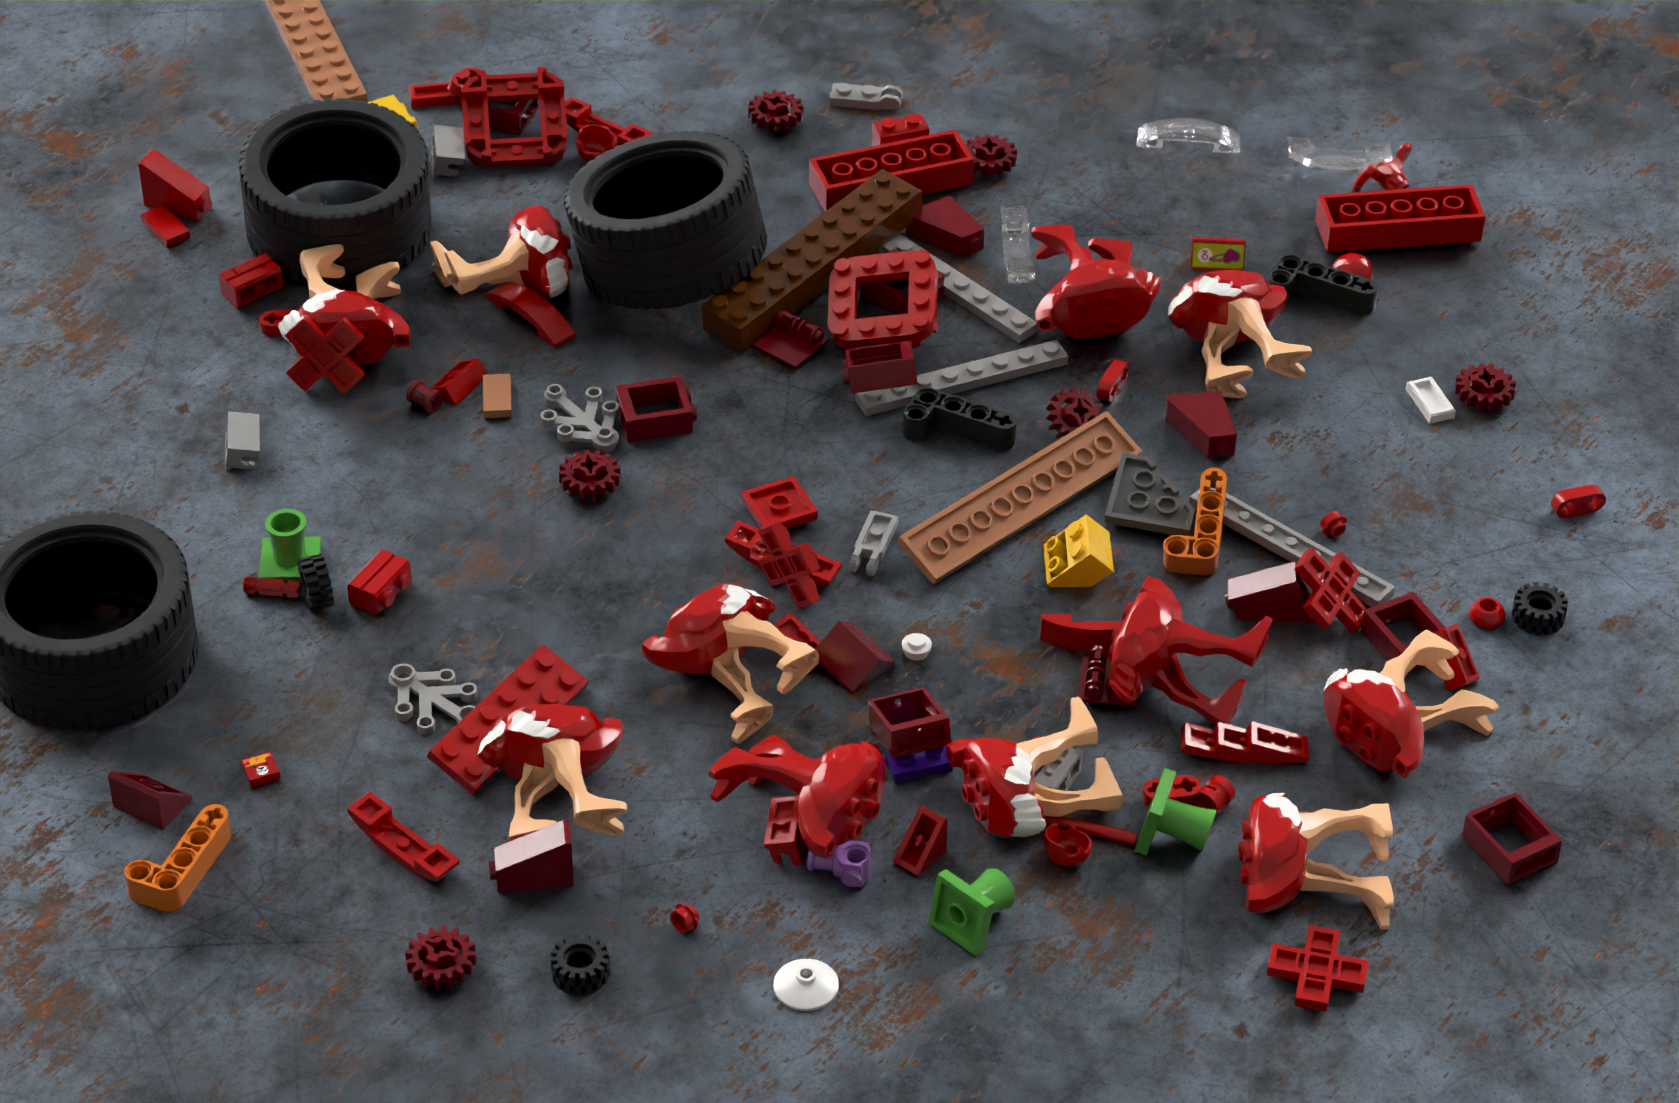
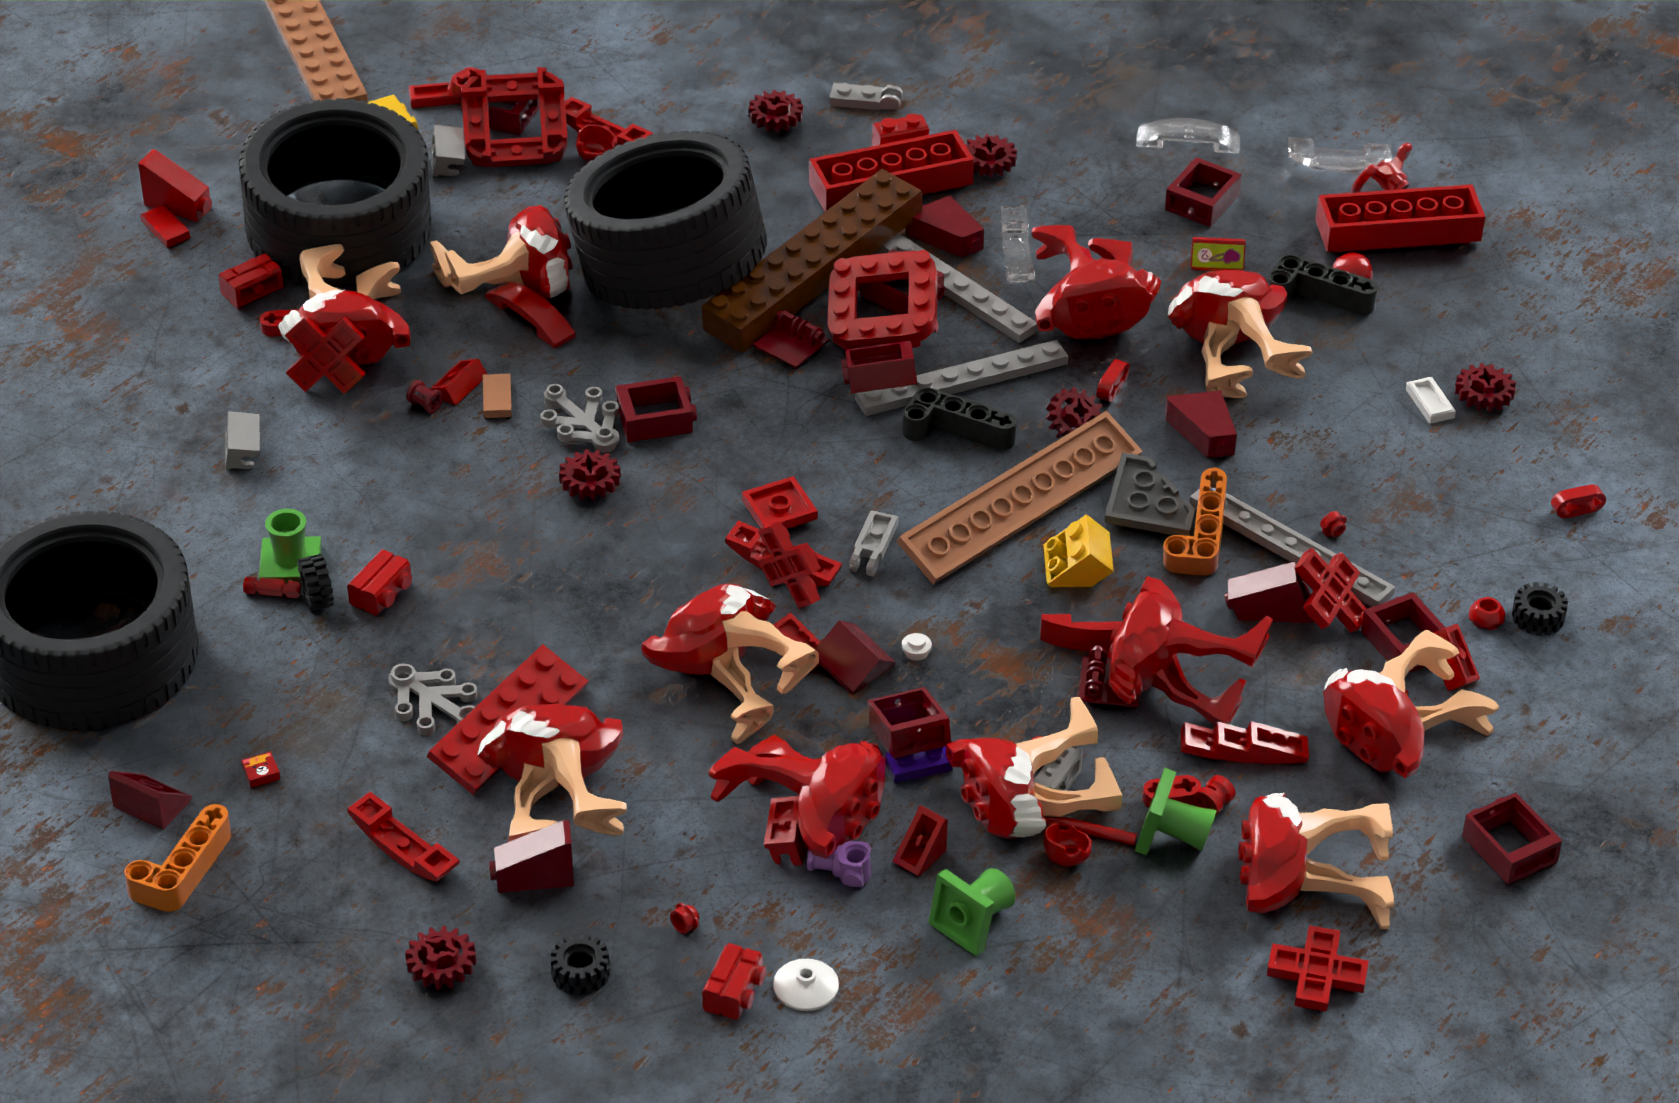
none -> red brick [702,943,766,1020]
none -> dark red window [1165,157,1242,227]

